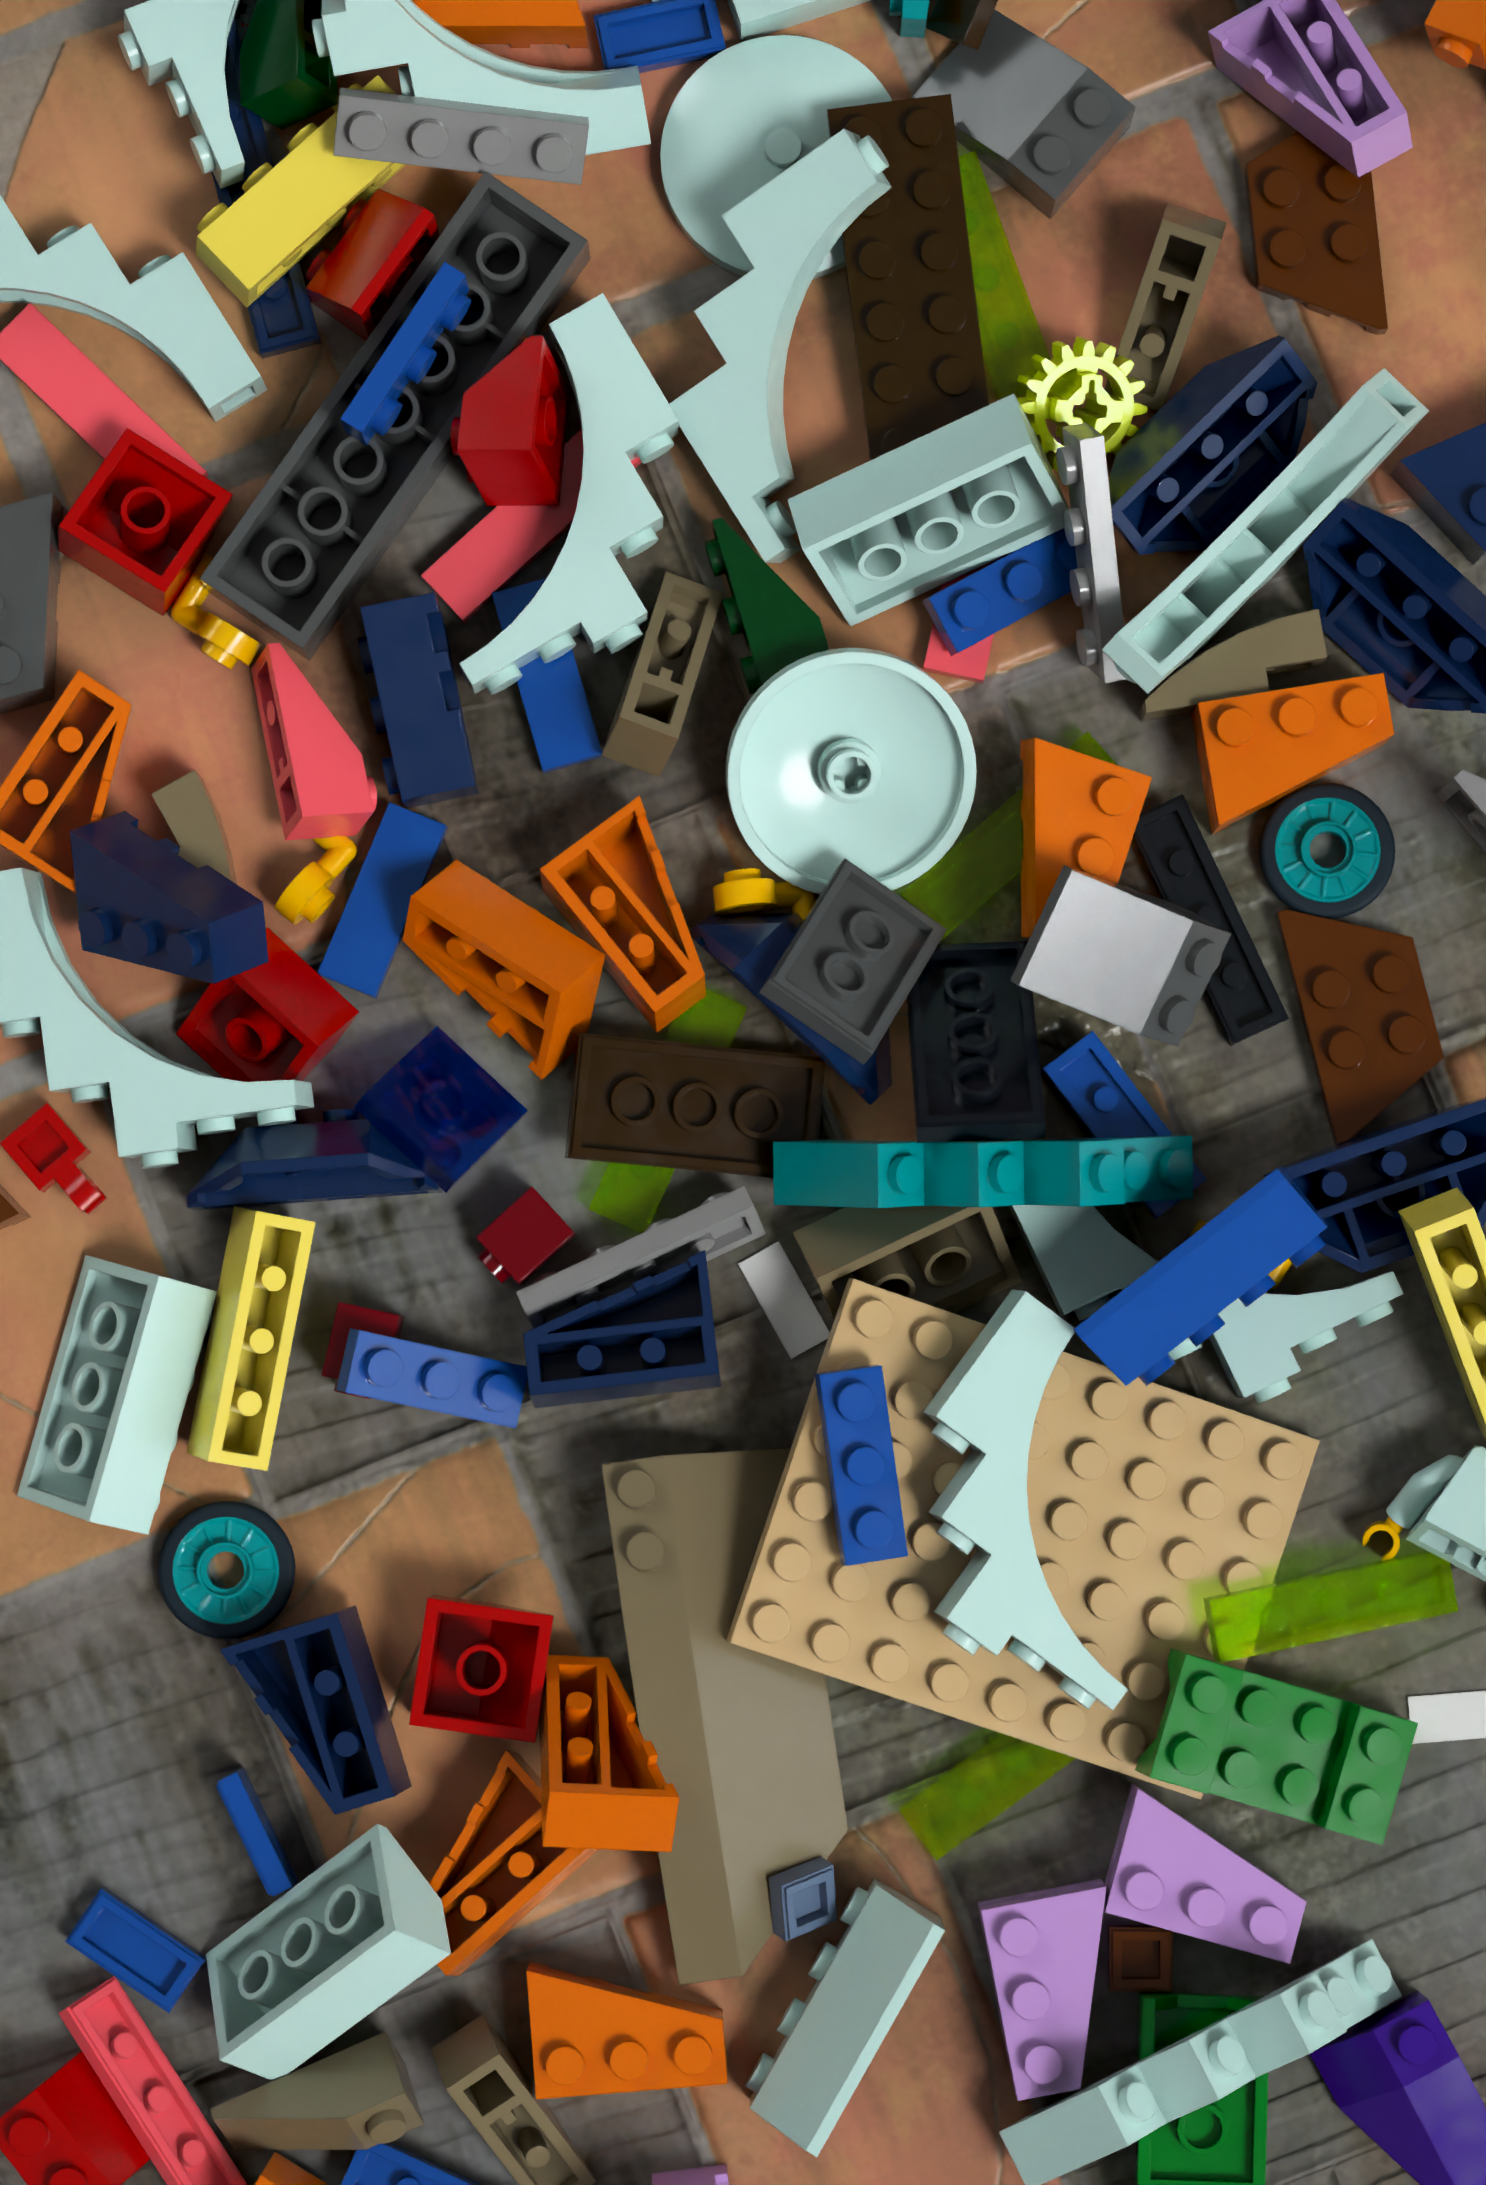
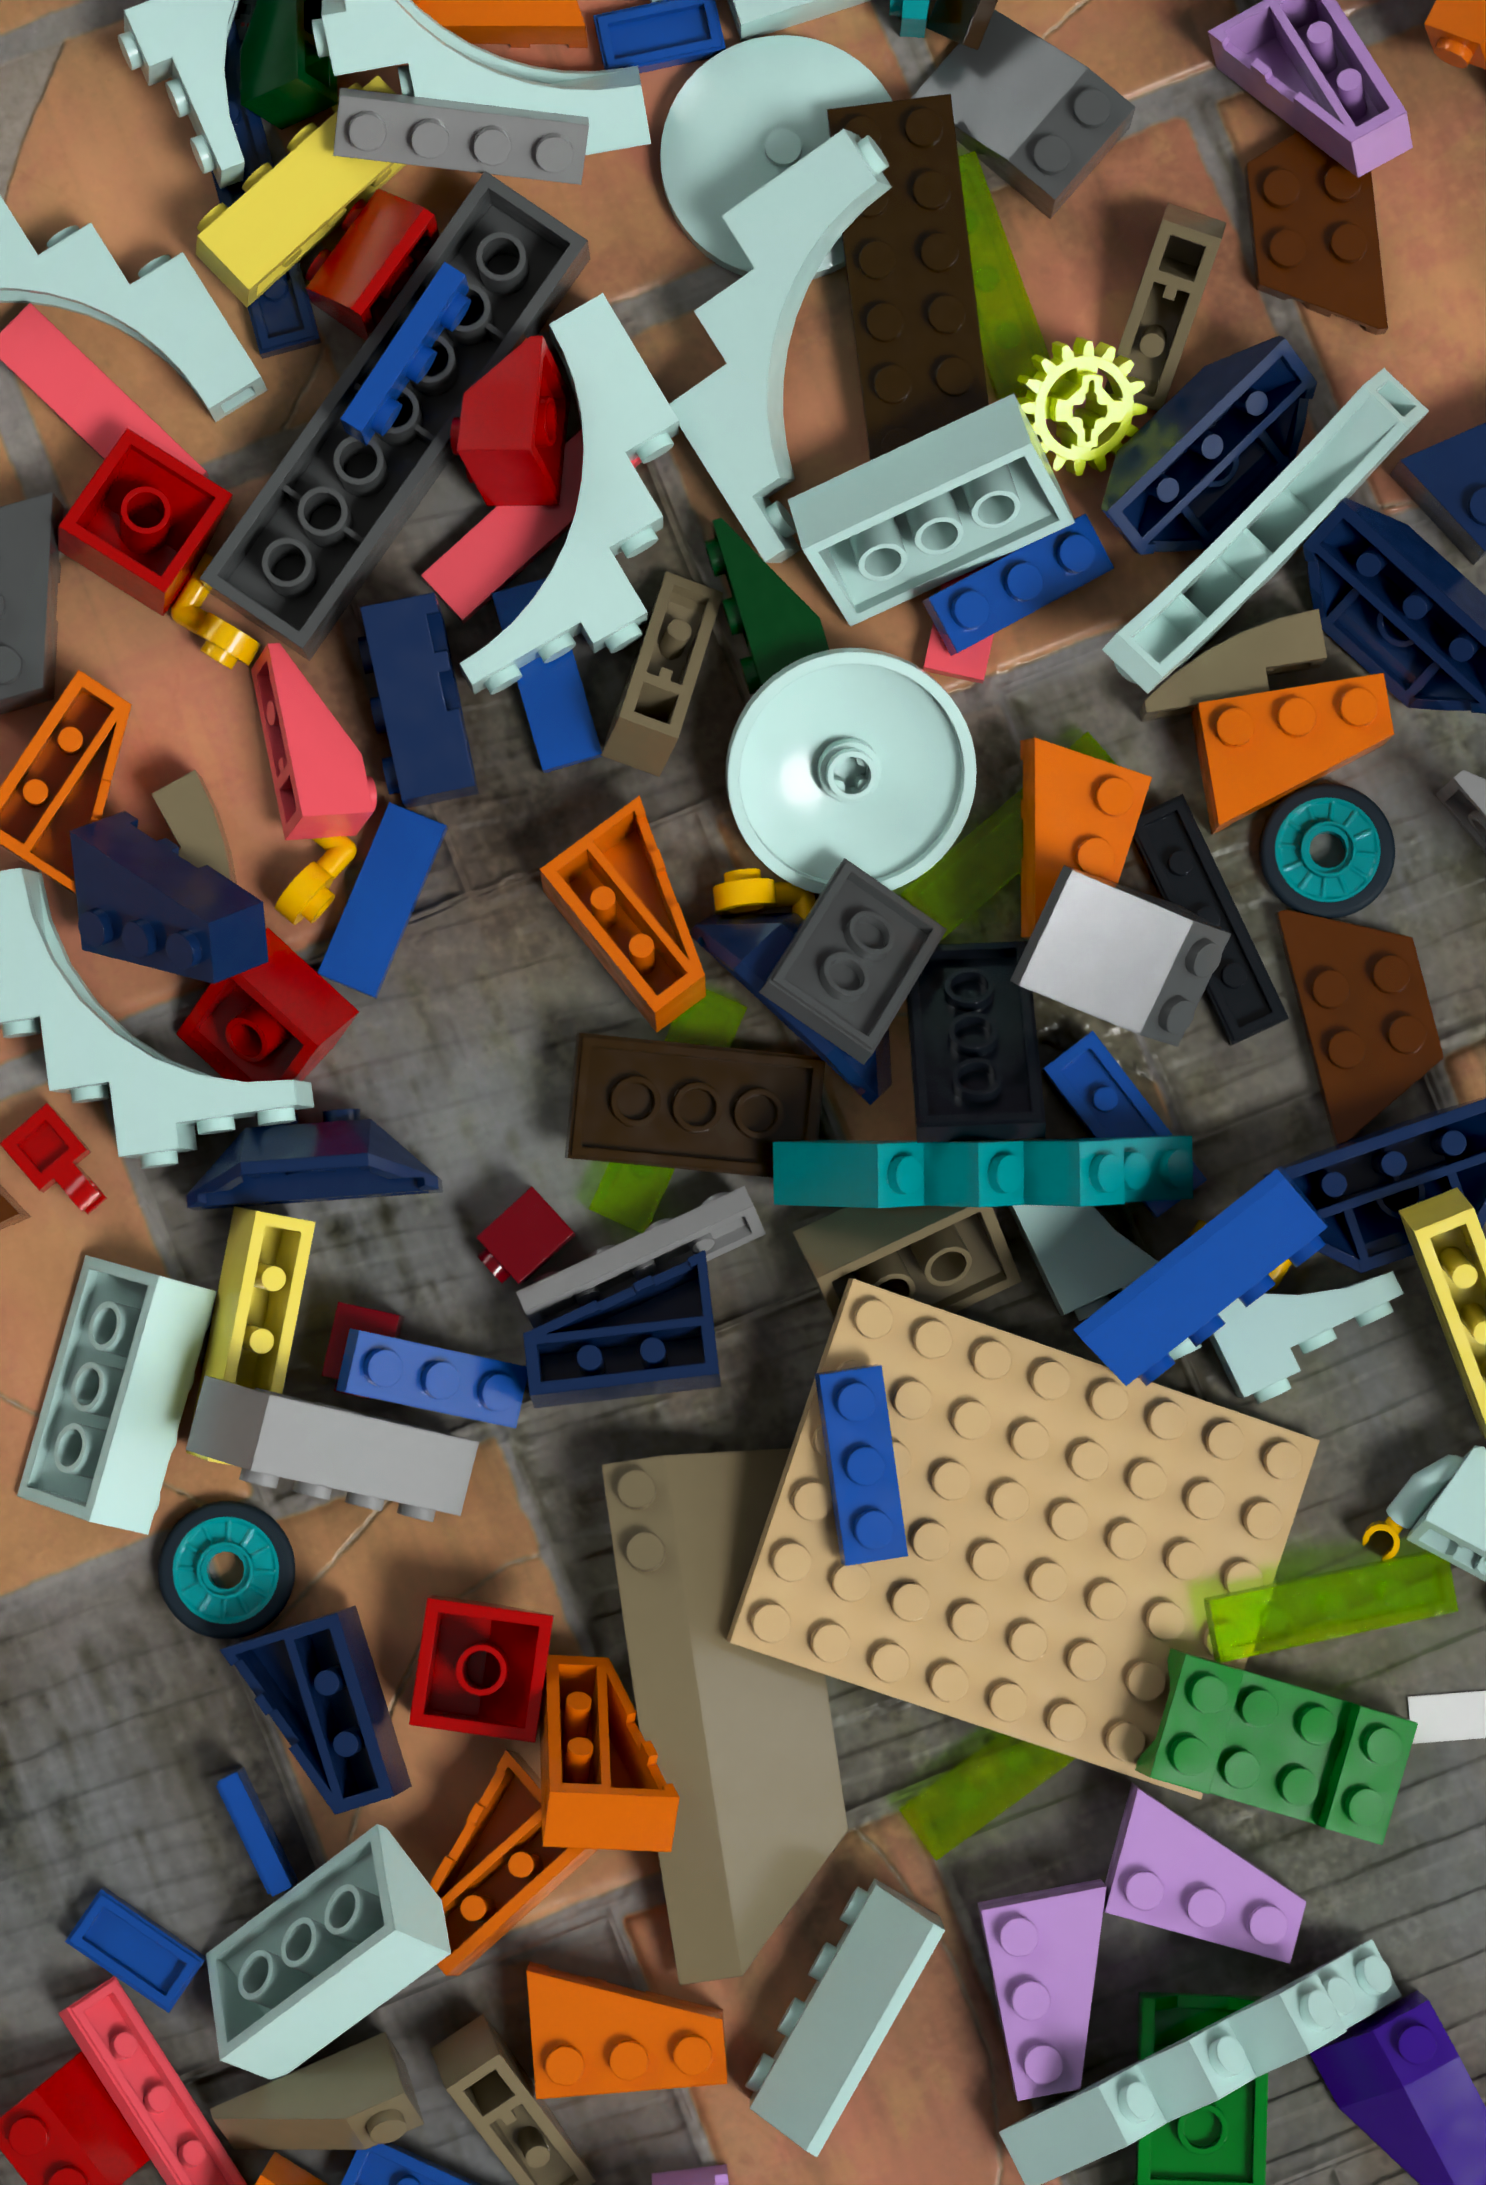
clear blue plate [354,1026,528,1193] -> none
orange wedge [402,859,606,1080] -> none
white sticker [738,1241,830,1359] -> none
sand blue tile [769,1856,838,1941] -> none
light aqua arch [923,1289,1128,1710] -> none
light grey plate [1056,423,1126,683] -> none
reddish brown tile [1108,1925,1173,1992] -> none
none -> light grey wedge [186,1376,479,1522]

